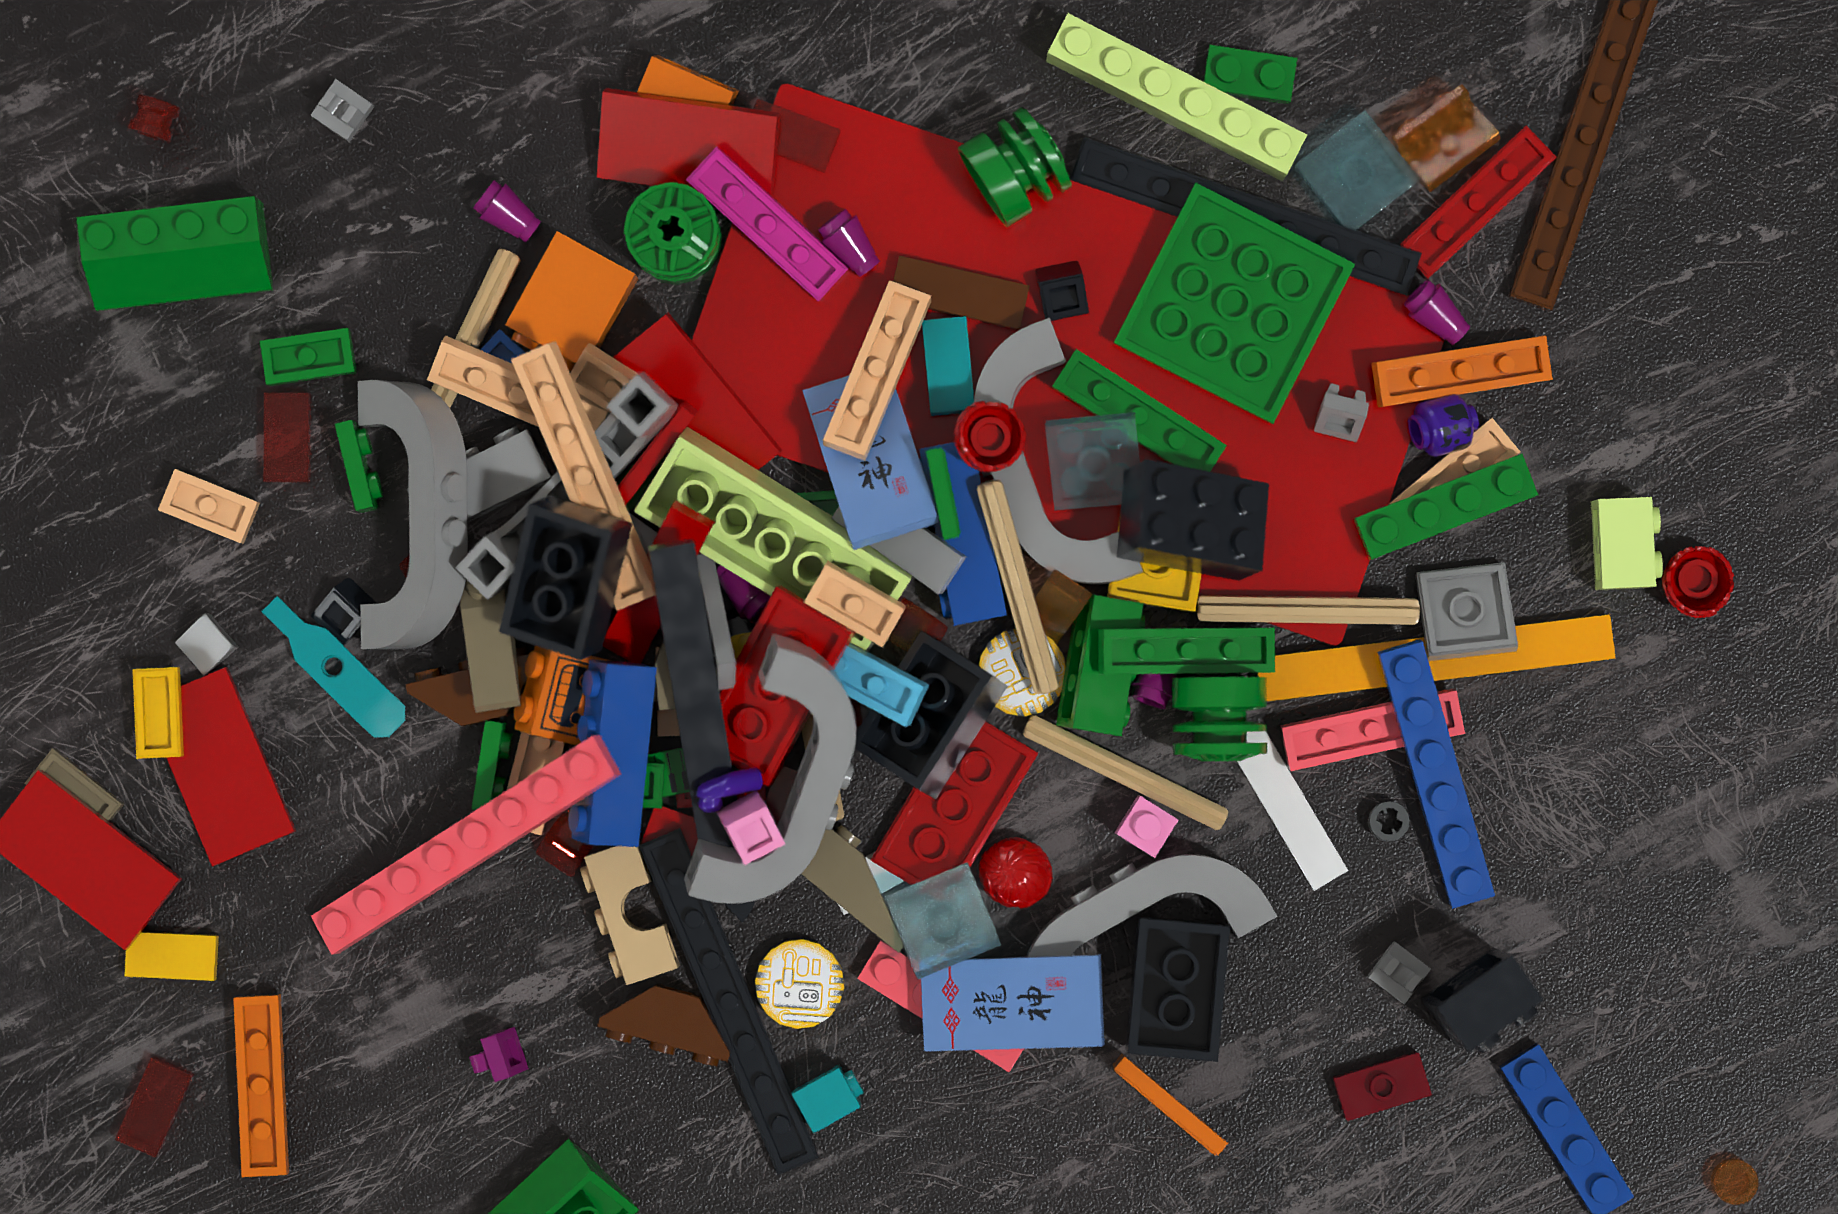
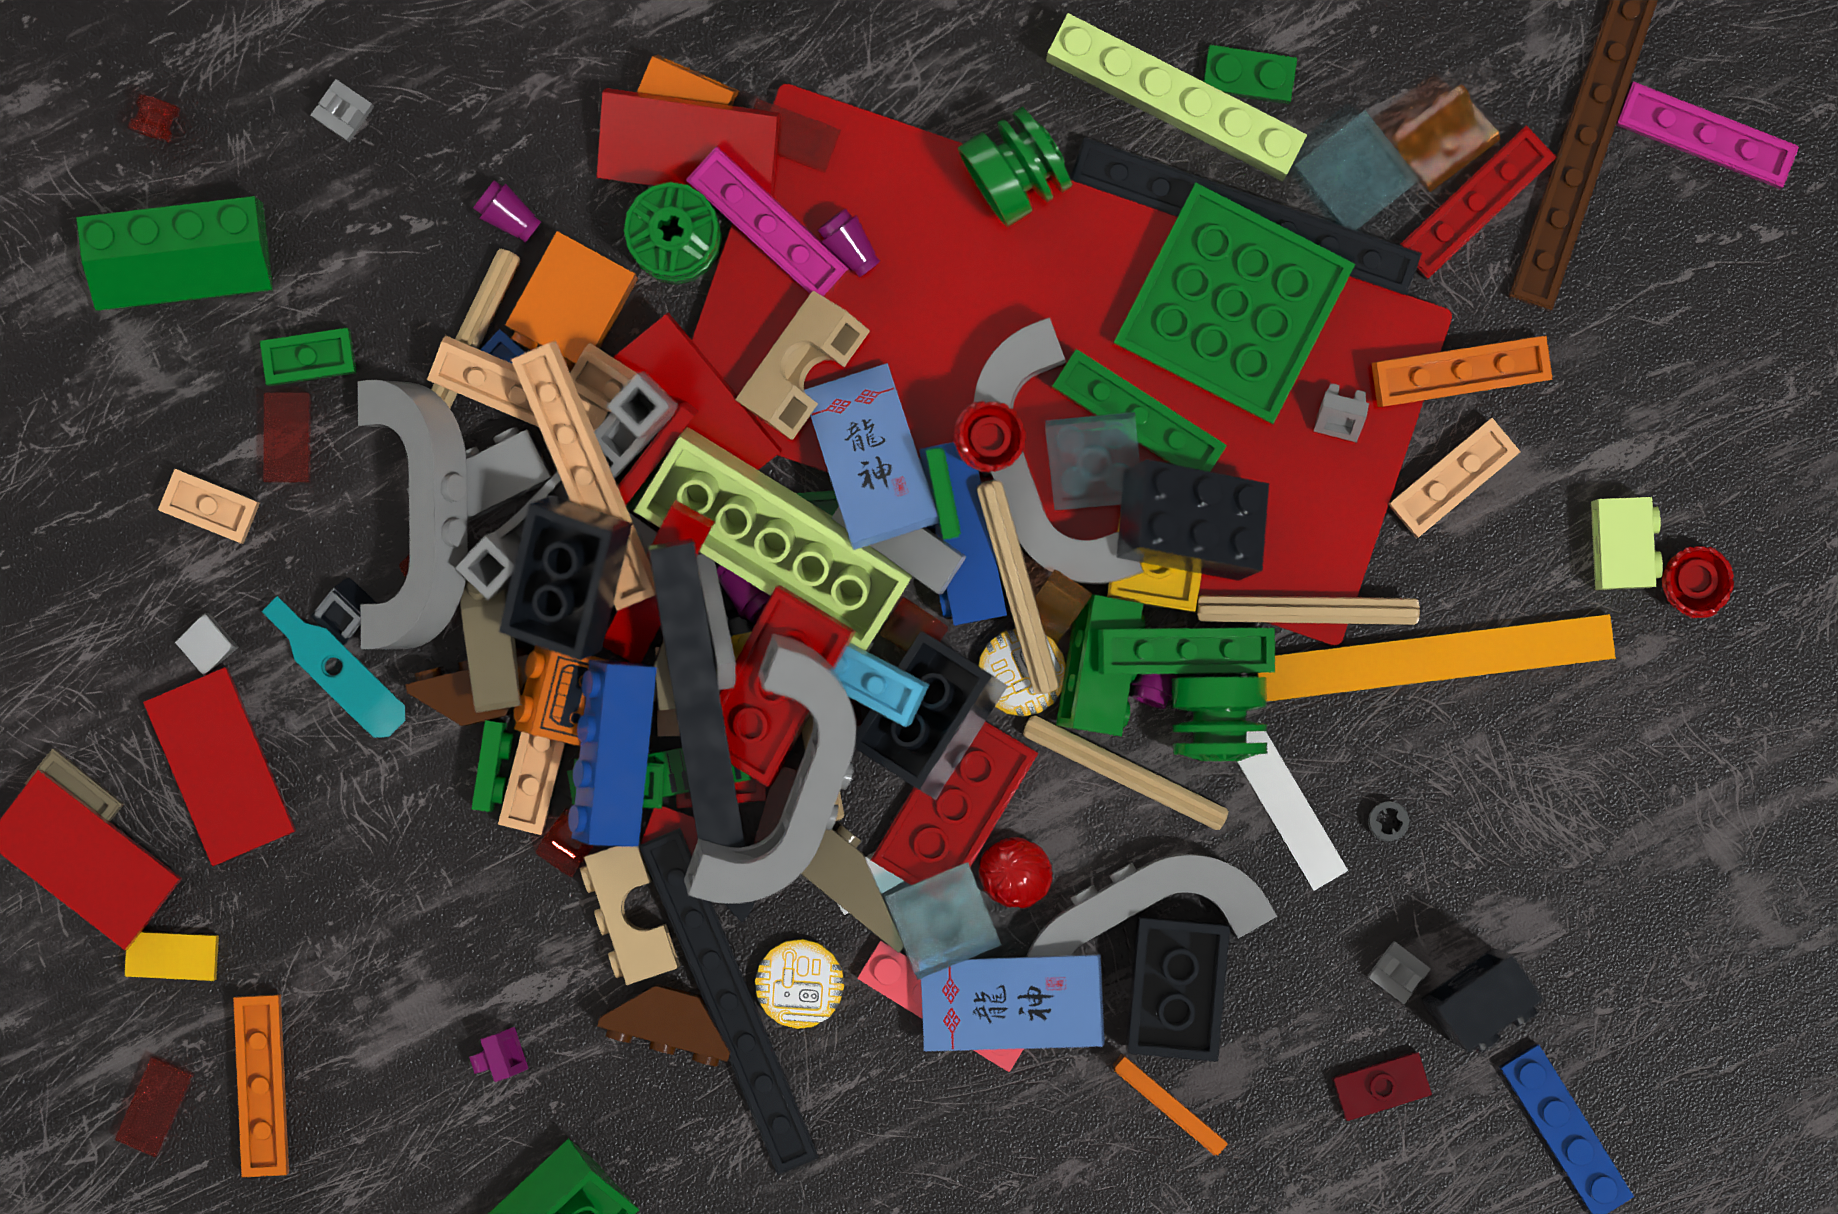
yellow tile [133,667,184,759] -> none
coral plate [311,735,621,955] -> none
green plate [335,420,383,513] -> none
dark purple arm [696,768,763,812] -> none
bright pink brick [717,791,785,865] -> none
teal brick [792,1064,864,1134] -> none
light nougat plate [804,561,906,648] -> none
light nougat plate [823,280,931,461] -> none
reddish brown tile [893,256,1030,330] -> none
teal slope [922,316,974,416] -> none
black slope [1035,261,1089,321] -> none
bright pink brick [1114,795,1178,858] -> none
coral plate [1280,688,1465,771] -> none
green plate [1354,454,1538,560] -> none
blue plate [1377,639,1495,909] -> none
magenta cone [1404,279,1470,345] -> none
dark purple head [1408,394,1479,457] -> none
light grey tile [1415,562,1518,661] -> none
clear orange tile [1711,1158,1759,1205] -> none
none -> tan arch [735,291,870,440]
none -> dark pink tile [1616,82,1799,189]

